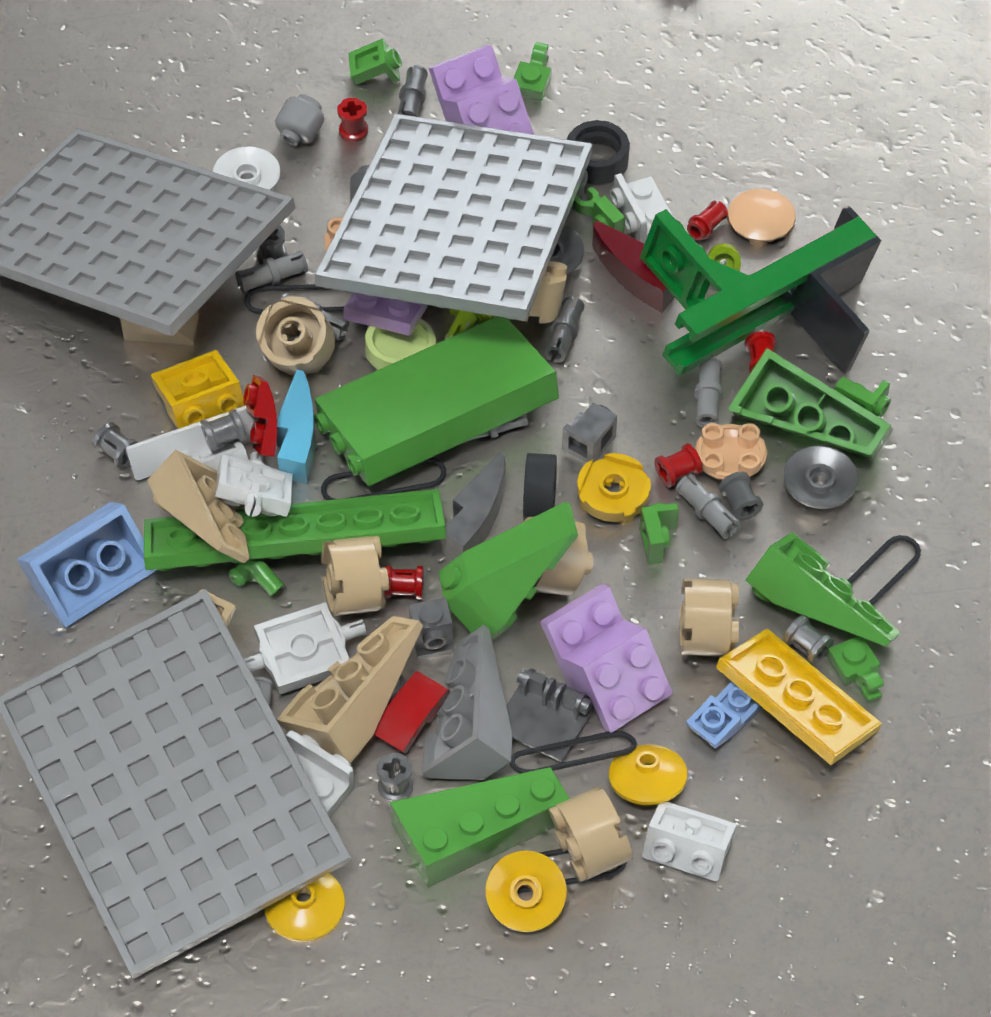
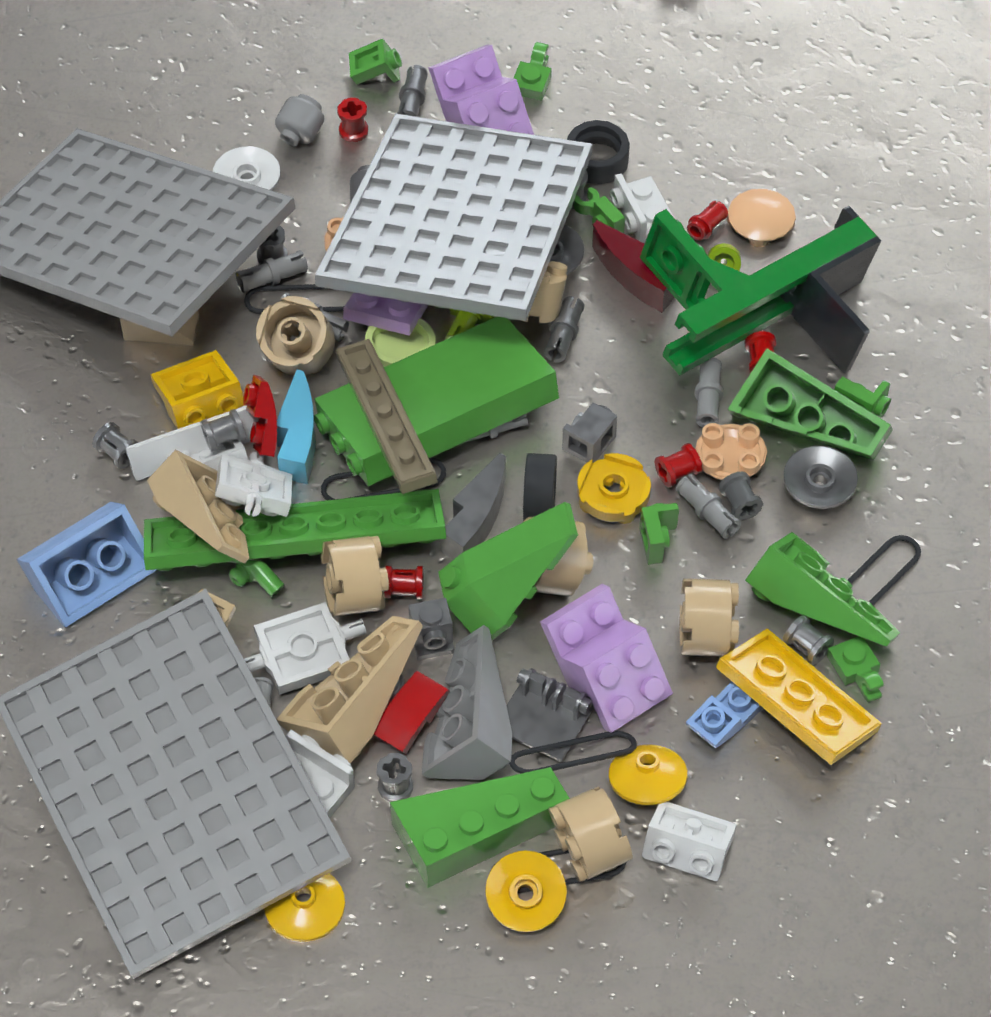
none -> dark tan tile [336,339,438,494]

